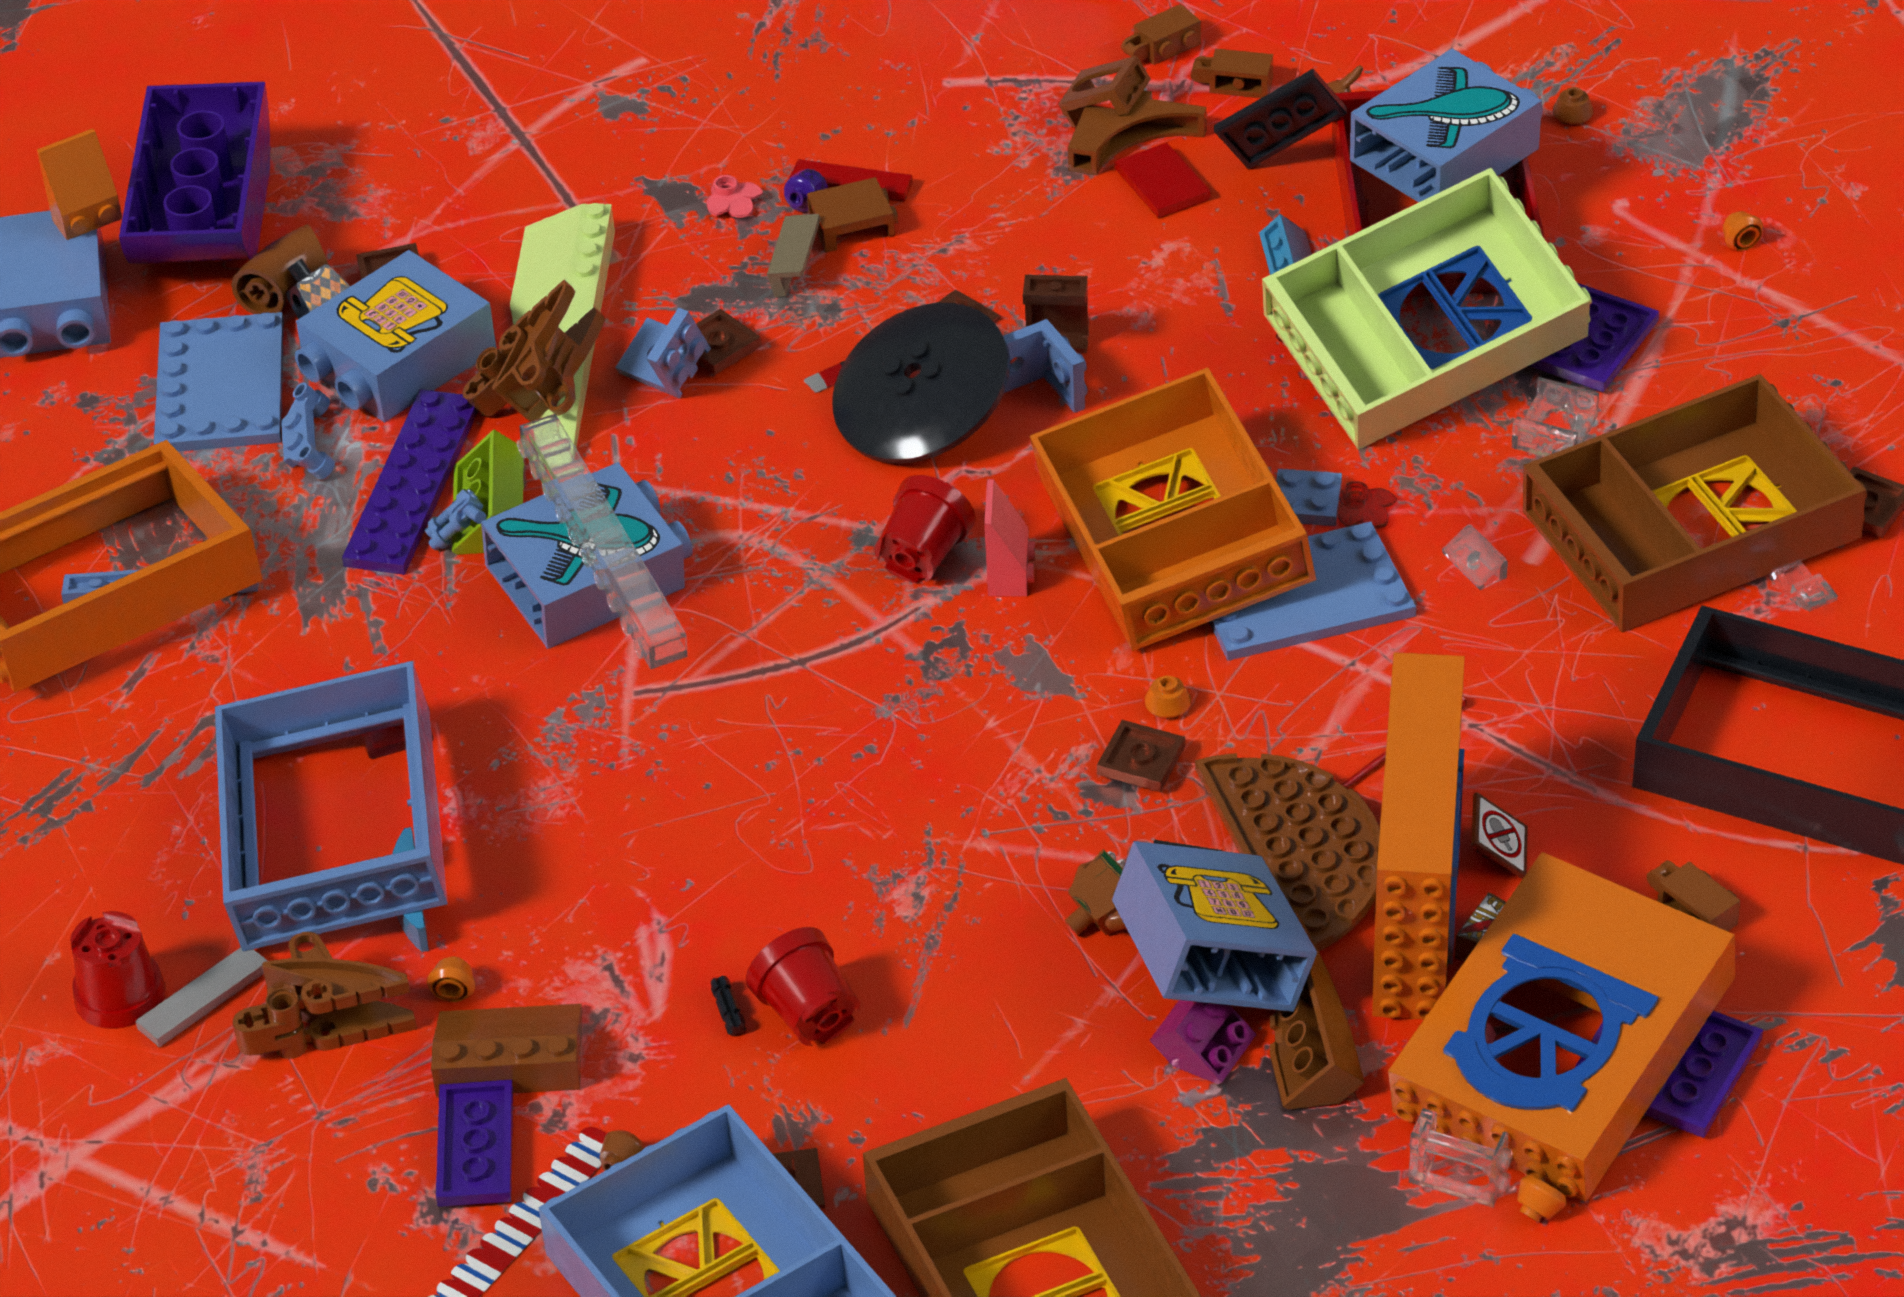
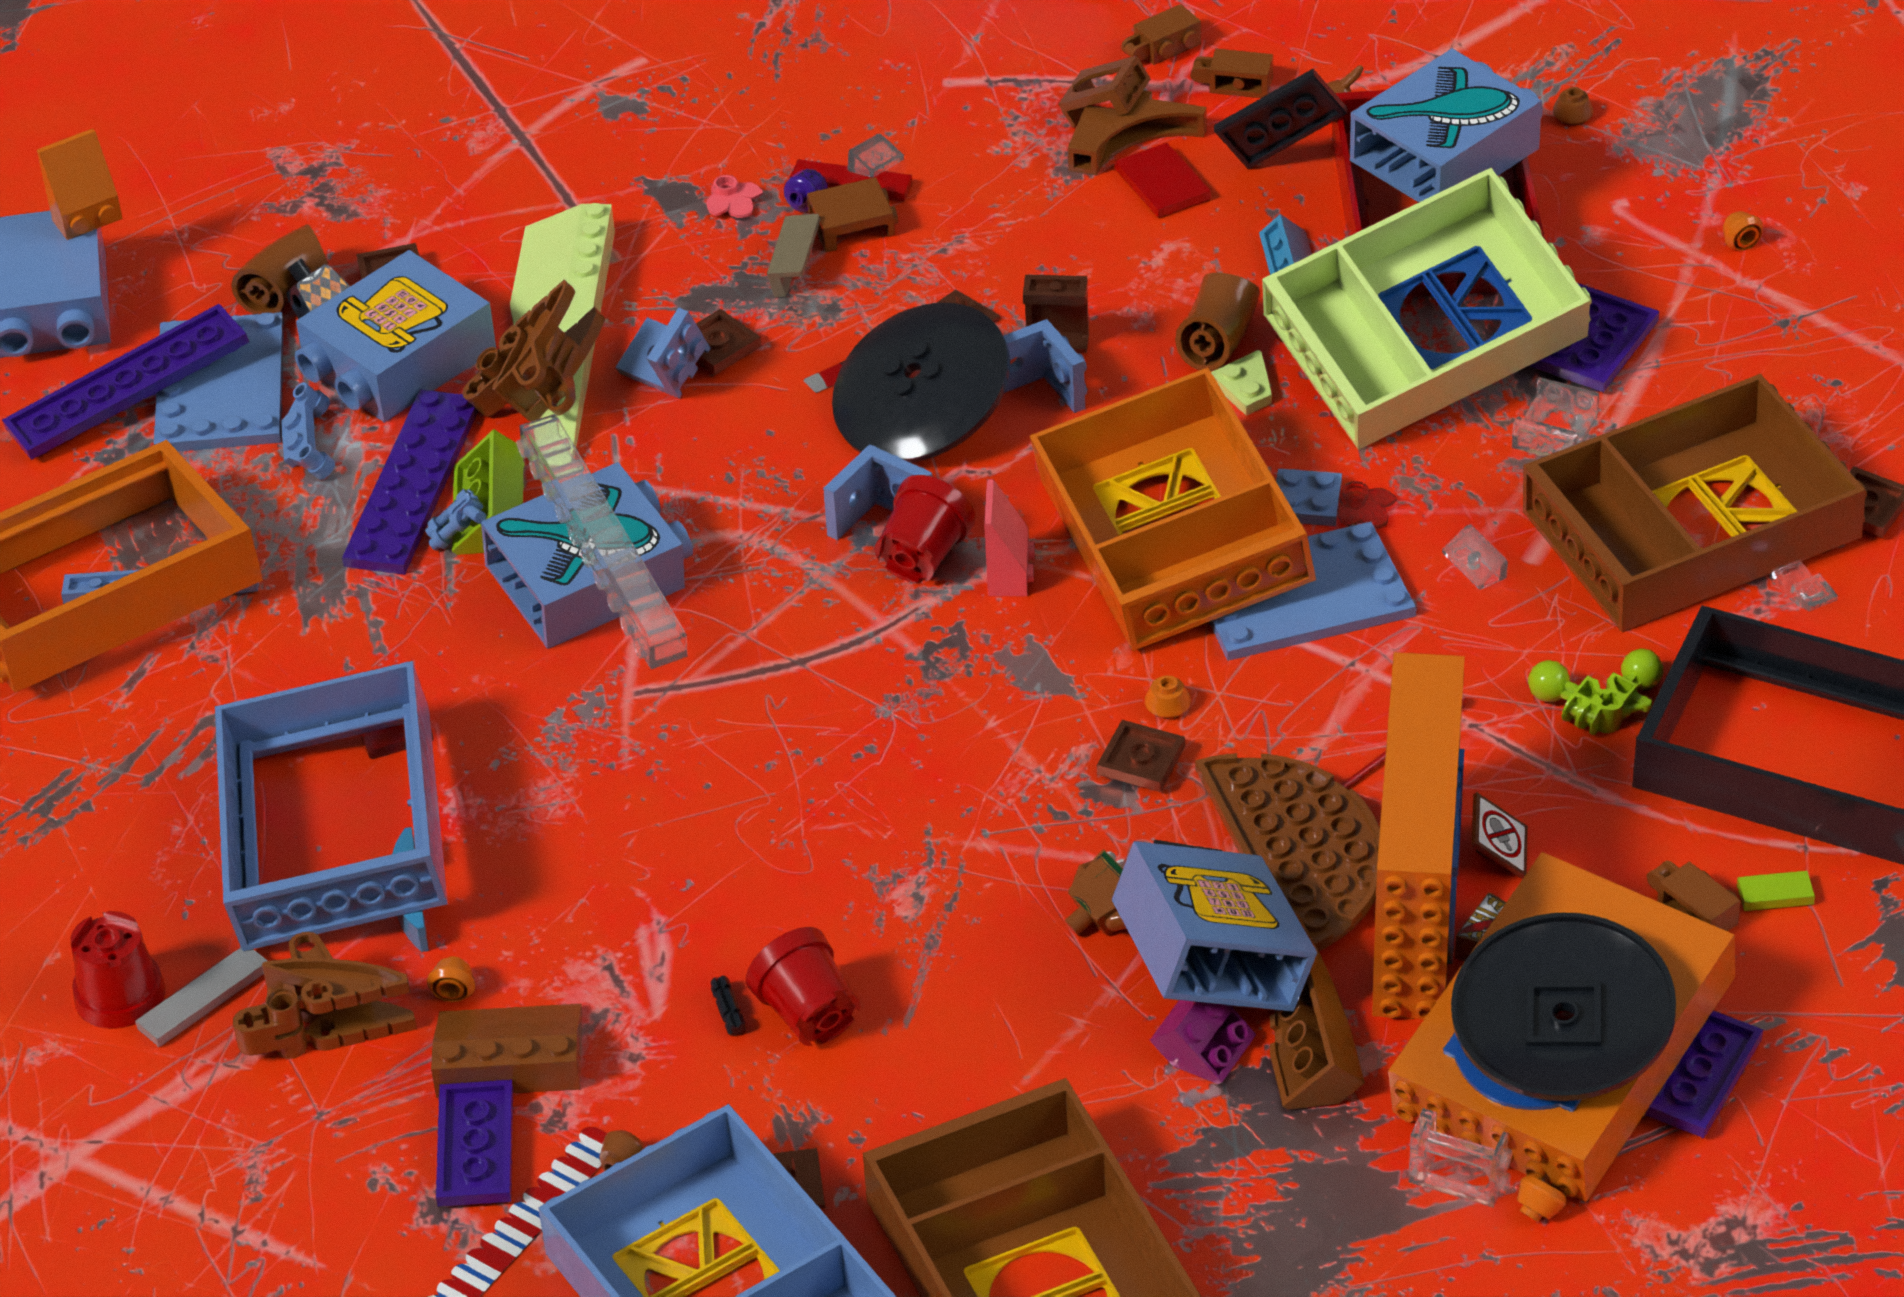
dark purple brick [119,82,270,264] -> none
none -> dark purple plate [2,304,249,460]
none -> medium blue bracket [823,444,932,540]
none -> clear slope [848,134,904,177]
none -> dark orange brick [1175,273,1260,371]
none -> yellowish green wing [1211,350,1272,416]
none -> black dish [1451,912,1676,1101]
none -> lime piece [1528,648,1664,735]
none -> lime tile [1737,871,1815,911]

